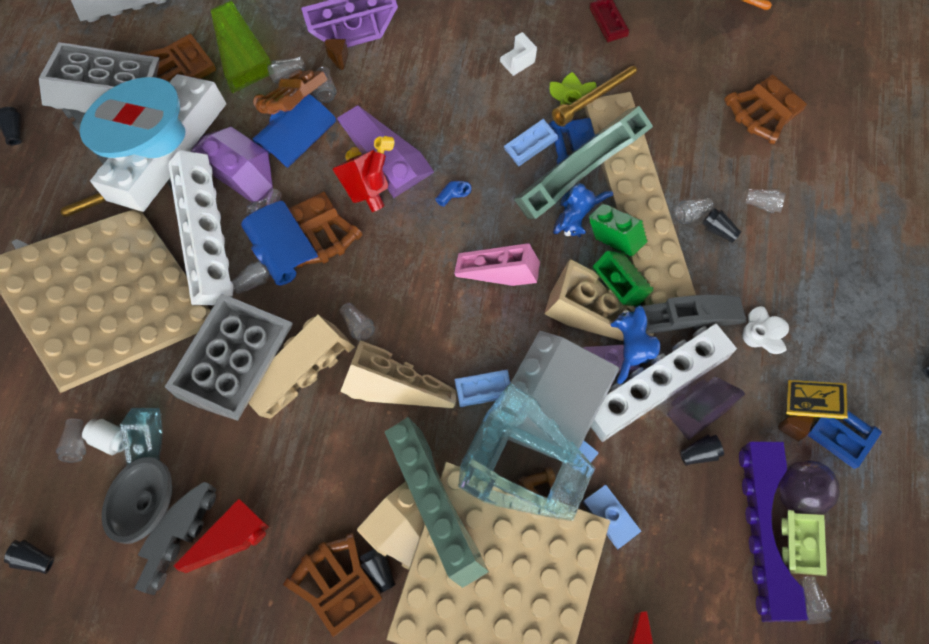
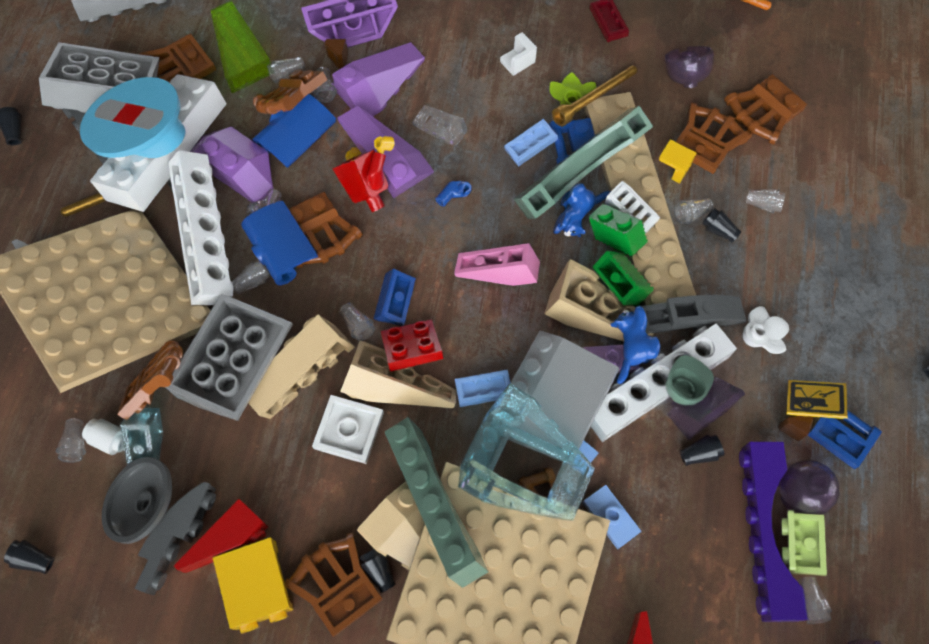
none -> dark orange plate [117,340,183,420]
none -> yellow panel [213,537,294,633]
none -> white plate [312,395,384,464]
none -> medium lavender wedge [332,42,425,116]
none -> blue slope [374,269,416,326]
none -> red plate [380,319,443,372]
none -> clear slope [412,105,467,147]
none -> white slope [605,181,660,234]
none -> yellow panel [659,139,697,184]
none -> clear purple cylinder [665,46,714,88]
none -> sand green cap [665,355,714,405]
none -> dark orange plate [676,102,752,174]

